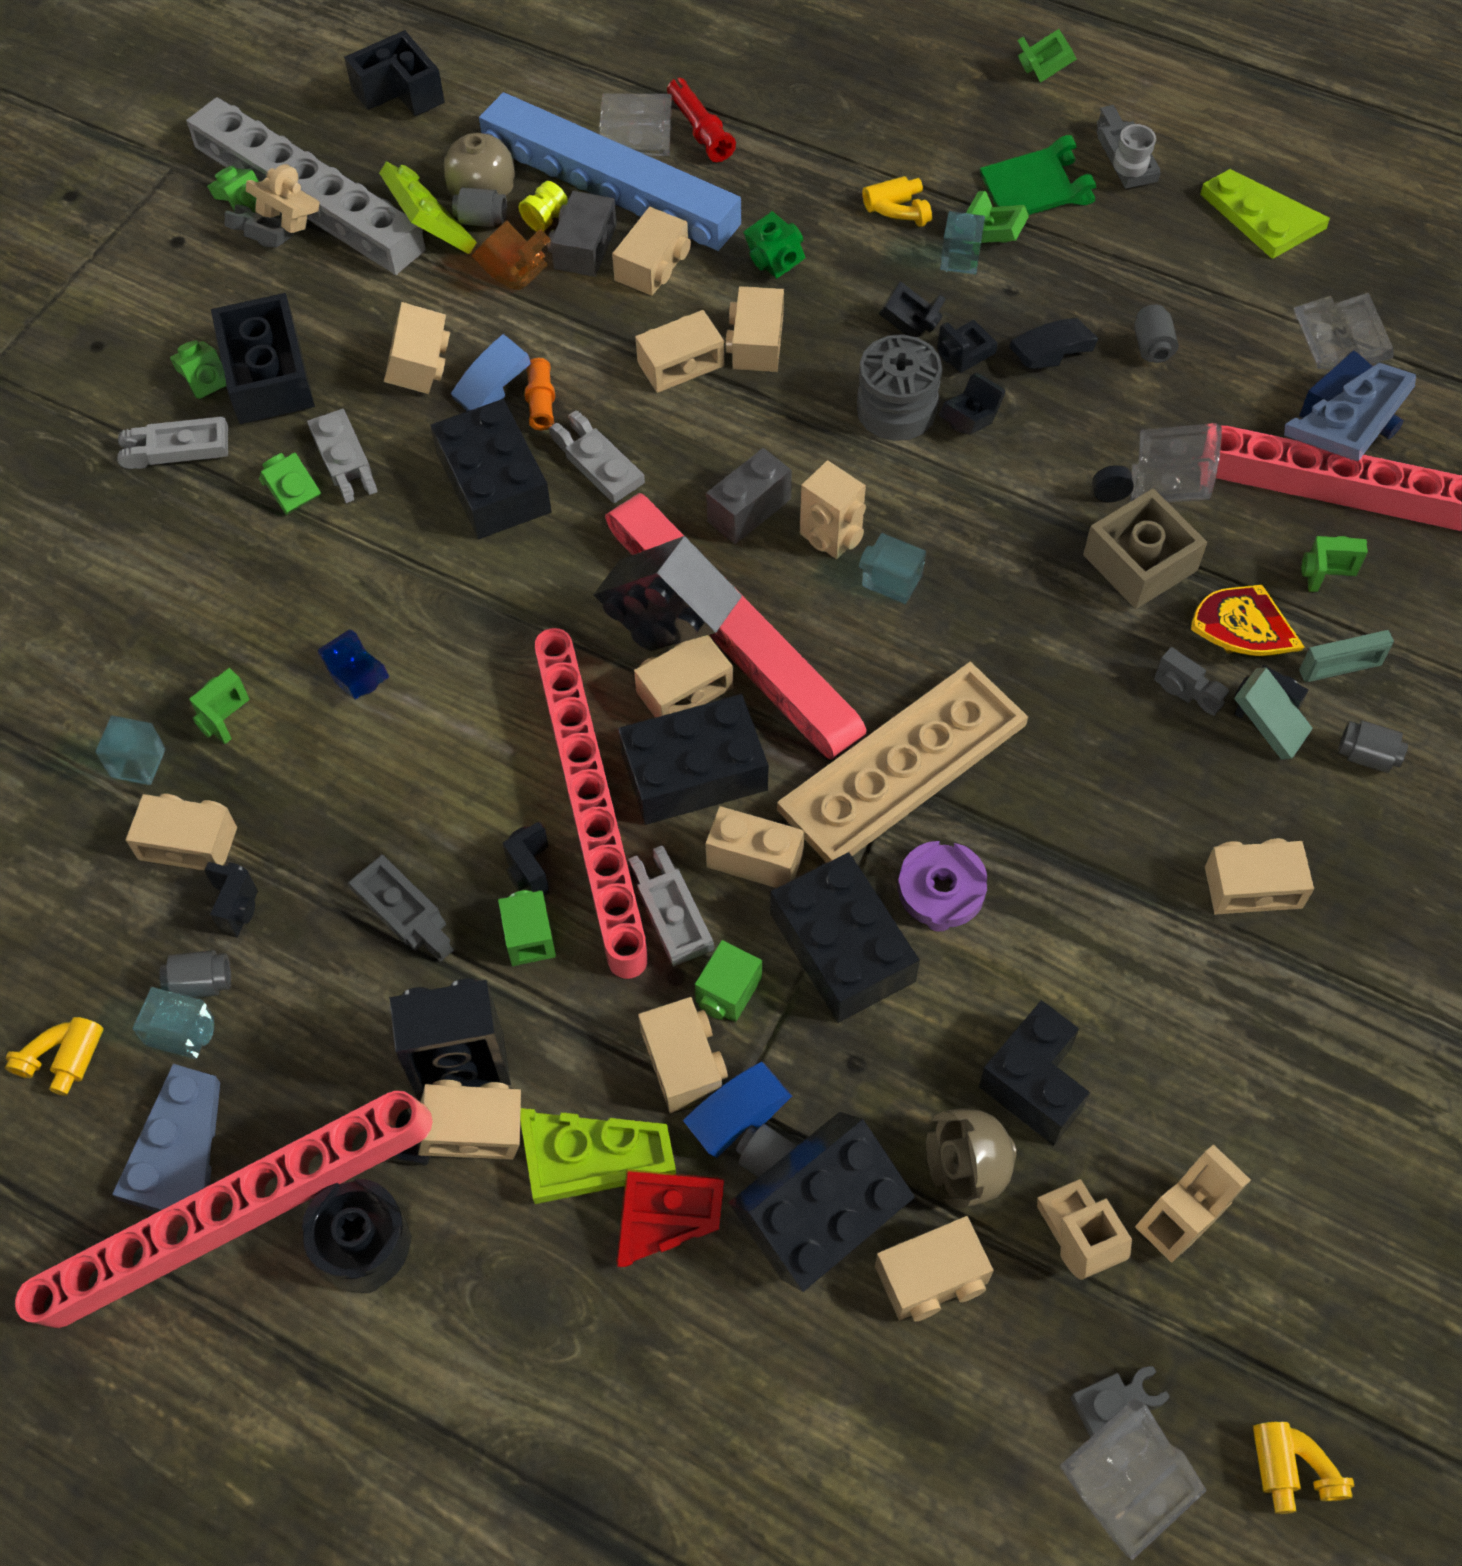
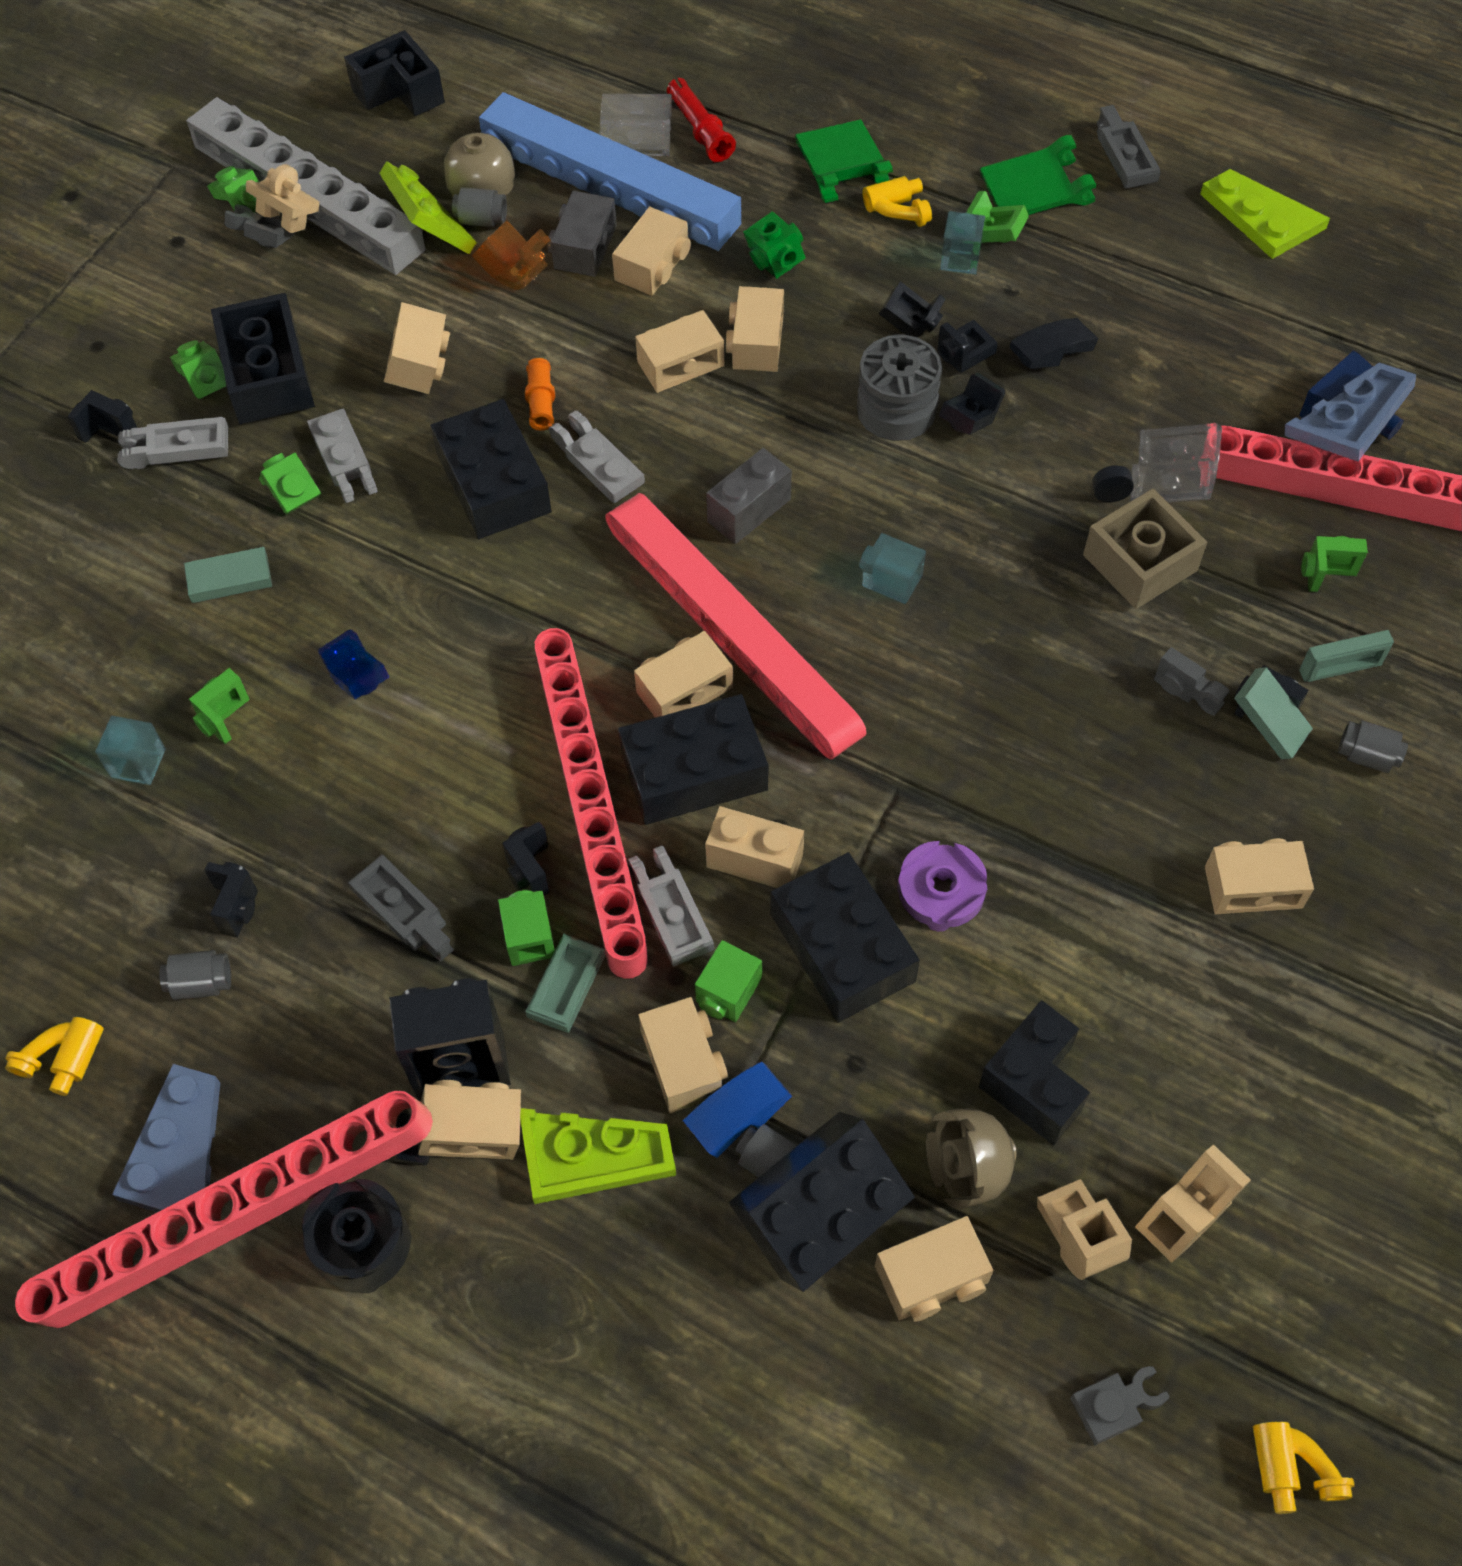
tan brick [126,794,237,871] -> none
clear light blue brick [132,987,215,1059] -> none
medium blue slope [451,334,531,411] -> none
neon yellow wheel [518,181,568,233] -> none
black brick [593,536,742,651] -> none
red wing [616,1169,724,1267] -> none
tan plate [777,661,1028,863] -> none
tan brick [800,460,866,559] -> none
bright green bracket [1017,29,1077,83] -> none
clear slope [1060,1398,1207,1560] -> none
light grey wheel [1113,124,1156,177] -> none
dark grey brick [1134,304,1179,363] -> none
shield [1191,585,1304,656] -> none
clear slope [1294,292,1394,369] -> none
none -> black bracket [68,390,137,443]
none -> sand green tile [184,547,272,603]
none -> sand green tile [525,934,606,1033]
none -> green flag [795,119,893,203]

